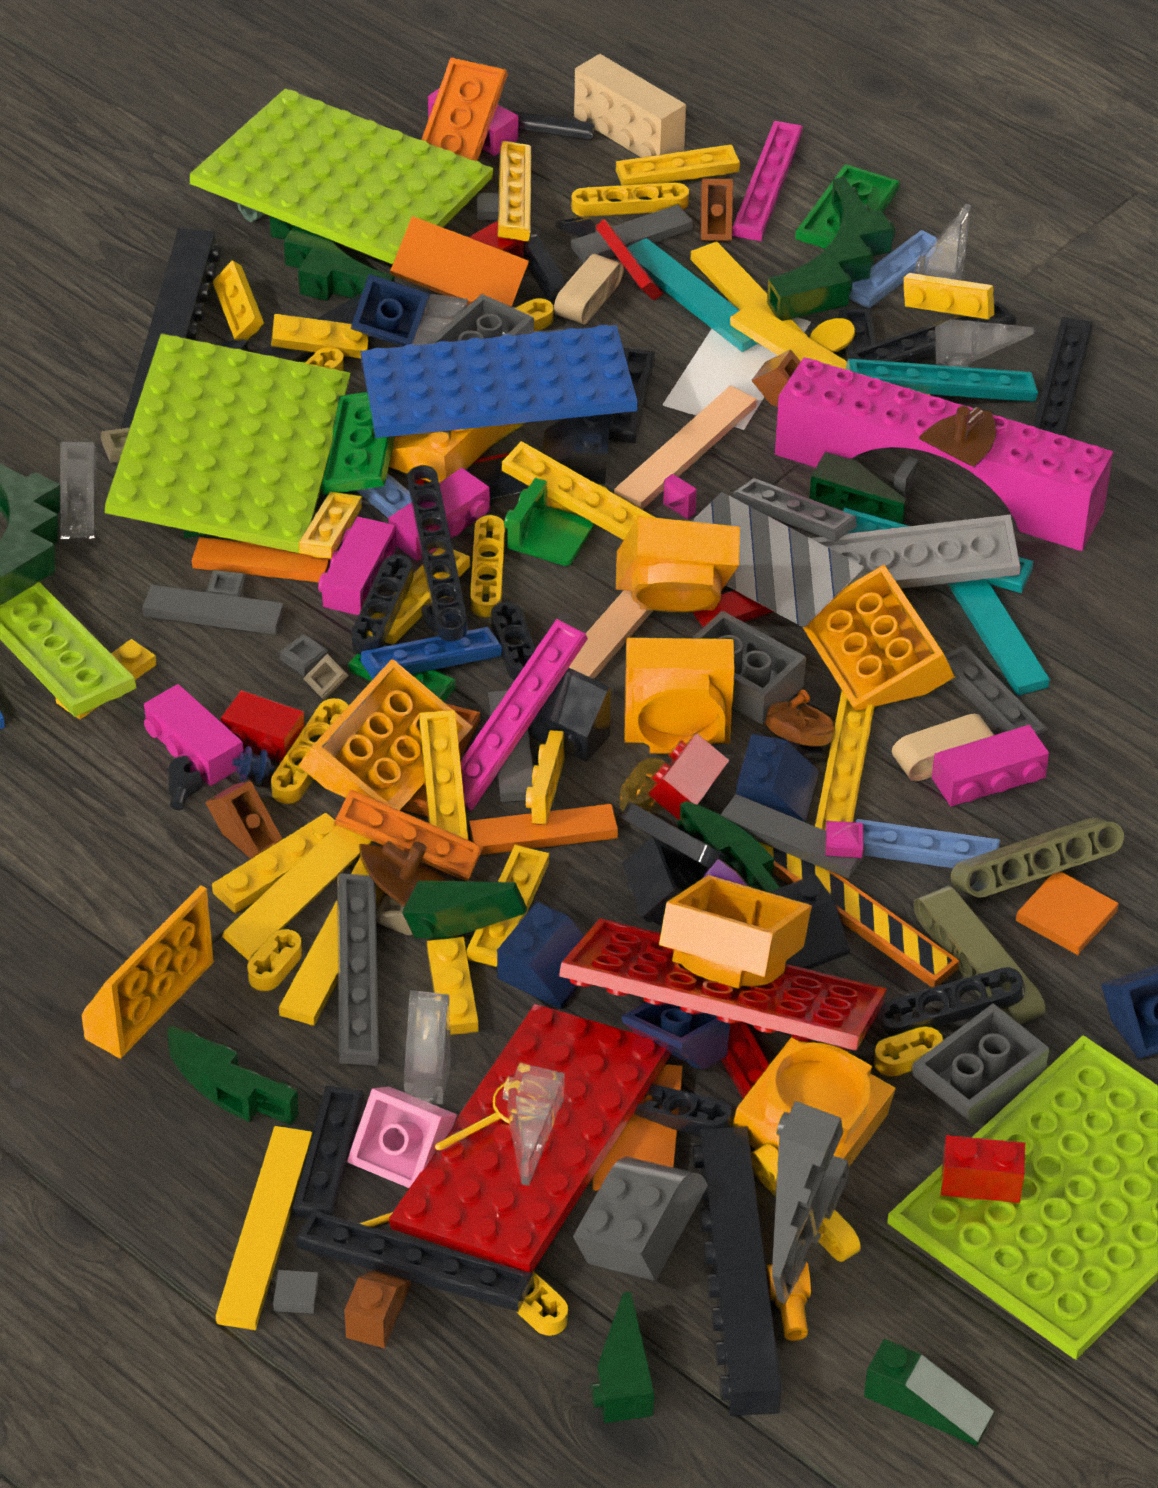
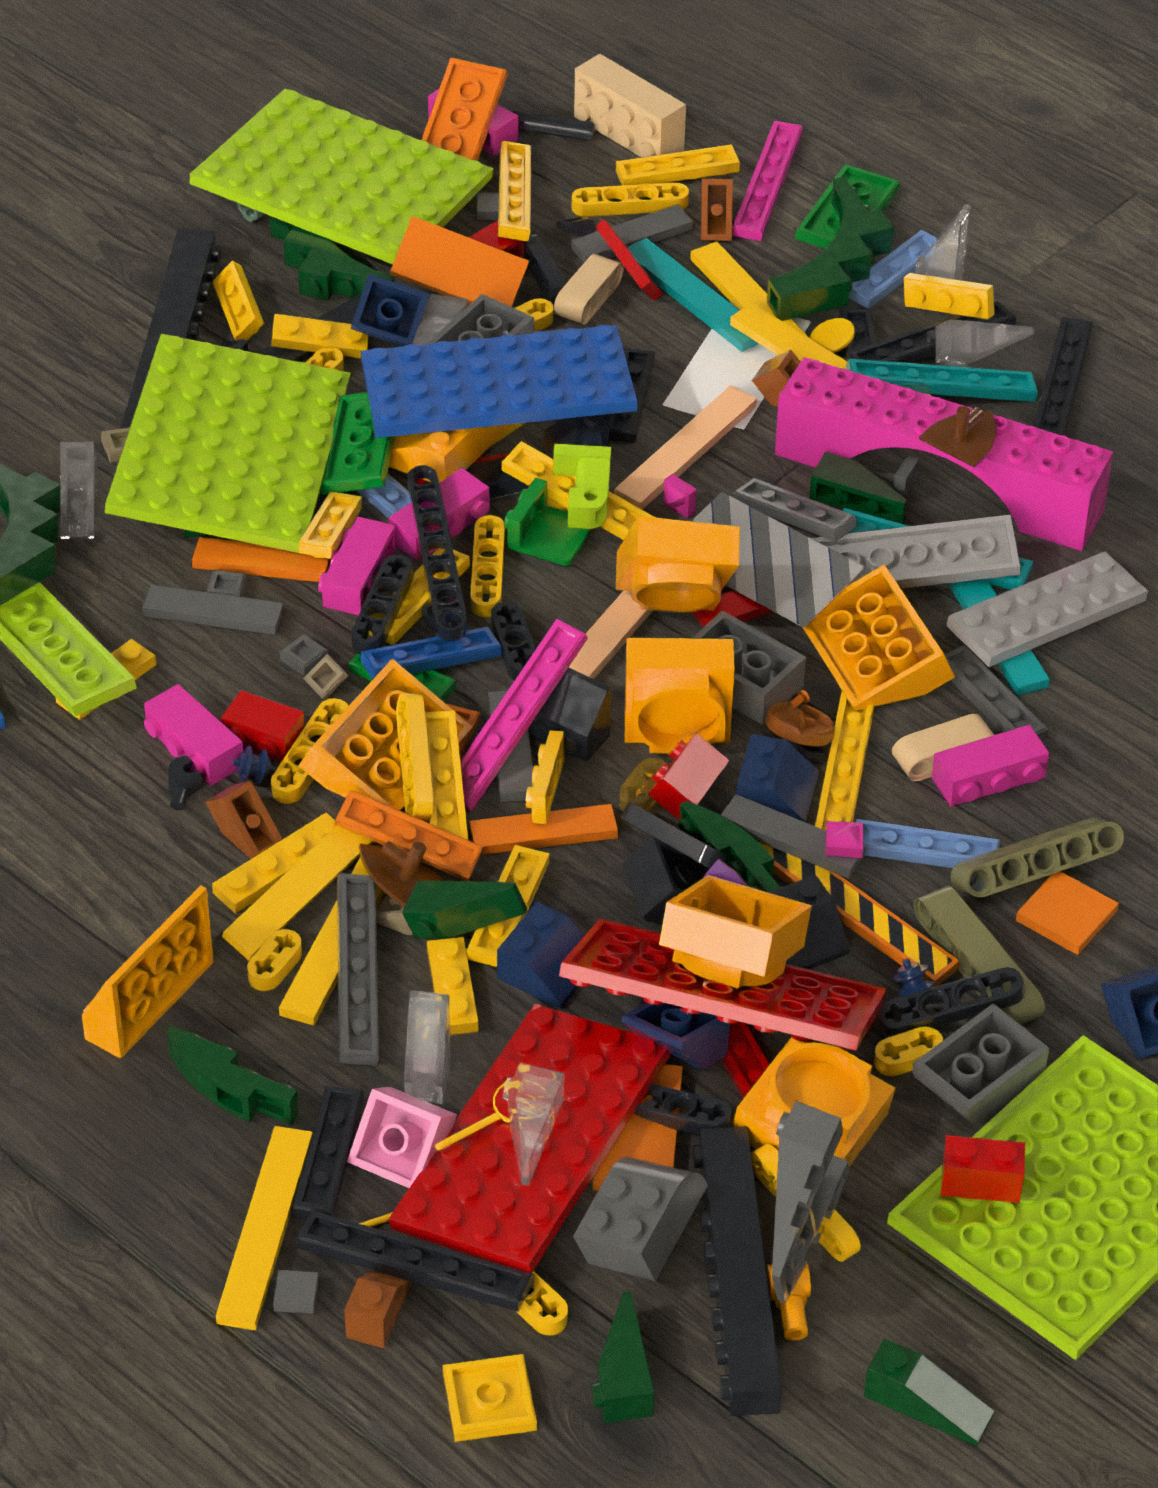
none -> yellow beam [396,693,433,822]
none -> yellow tile [442,1354,537,1442]
none -> lime piece [553,444,611,529]
none -> dark blue wheel [892,959,934,997]
none -> light grey plate [946,551,1148,667]

